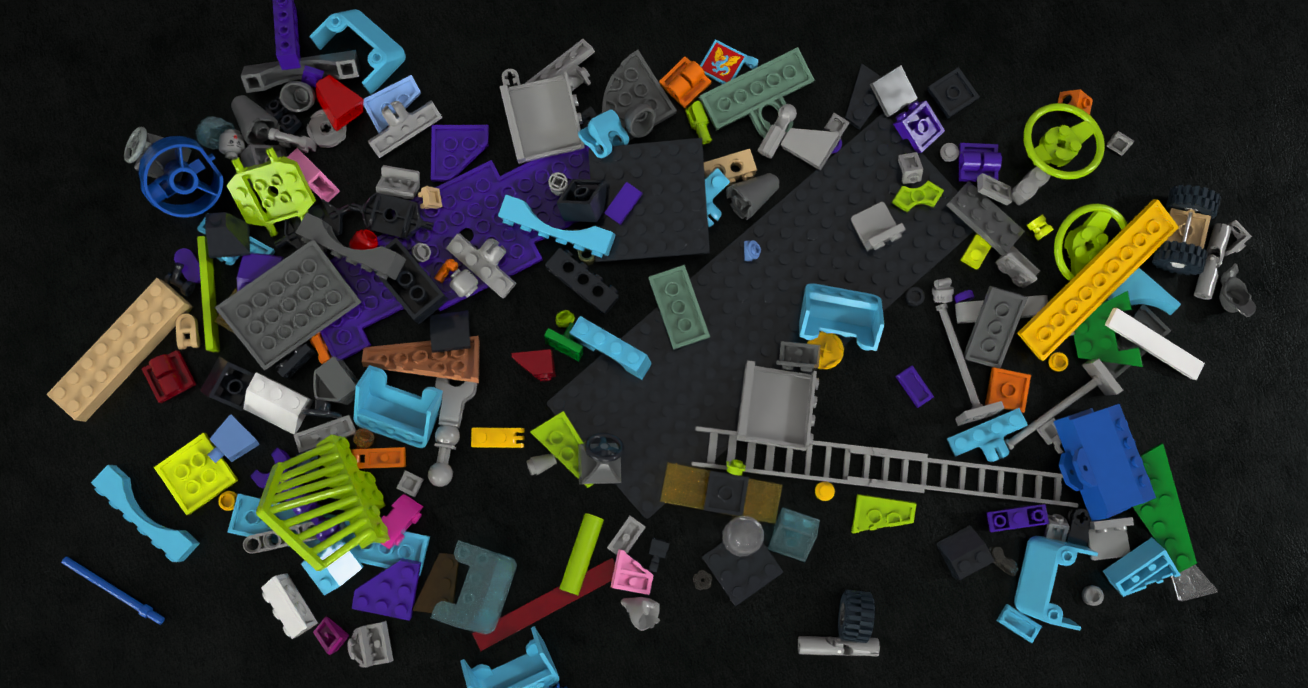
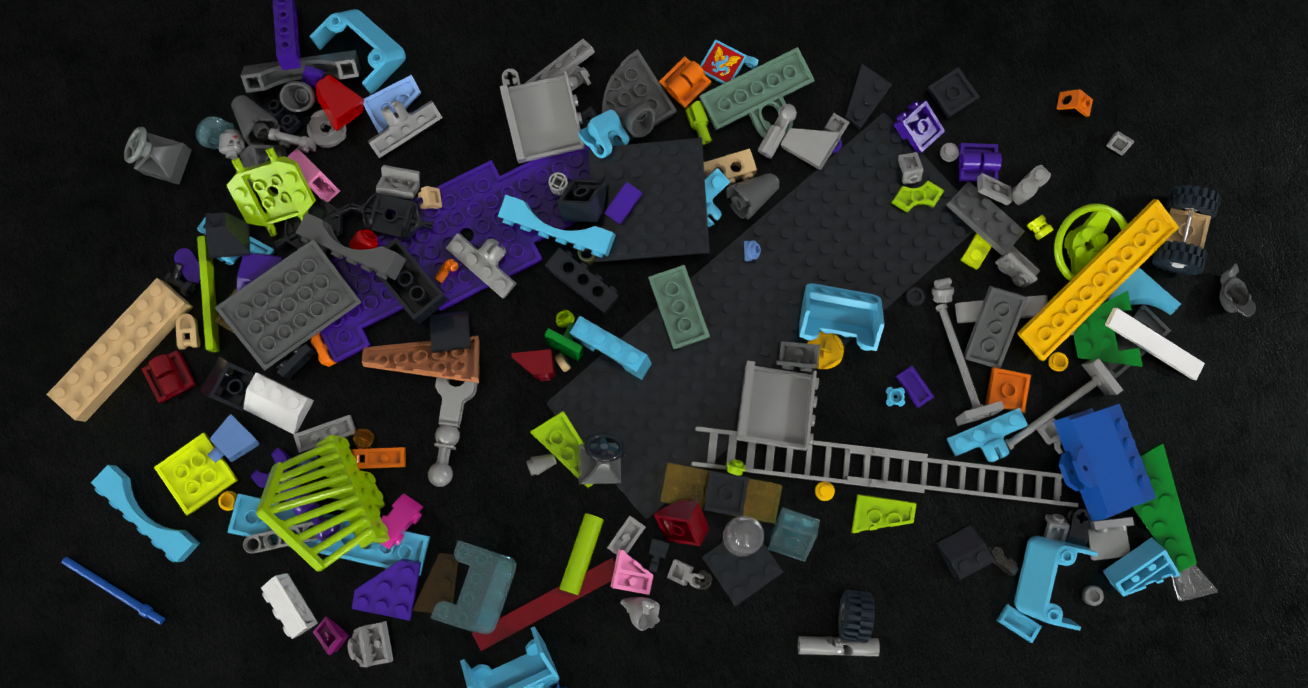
blue animal [139,136,223,217] -> none
medium azure slope [301,539,363,596] -> none
dark grey piece [302,356,359,419] -> none
medium azure windscreen [354,365,443,448] -> none
light grey plate [397,471,424,497] -> none
light grey plate [412,243,431,262] -> none
dark purple plate [431,125,489,182] -> none
light grey head [449,269,478,298] -> none
yellow hinge [471,428,524,448] -> none
light grey bracket [851,202,906,251] -> none
tile [870,66,918,117] -> none
dark purple tile [954,290,975,304] -> none
dark purple slope [986,504,1049,532] -> none
lime piece [1023,103,1105,179] -> none
light grey piece [1194,223,1232,300] -> none
light grey bracket [1224,220,1252,256] -> none
none -> tan tile [555,352,571,372]
none -> dark red slope [654,500,709,546]
none -> light grey plate [667,559,704,588]
none -> medium azure plate [886,387,905,406]

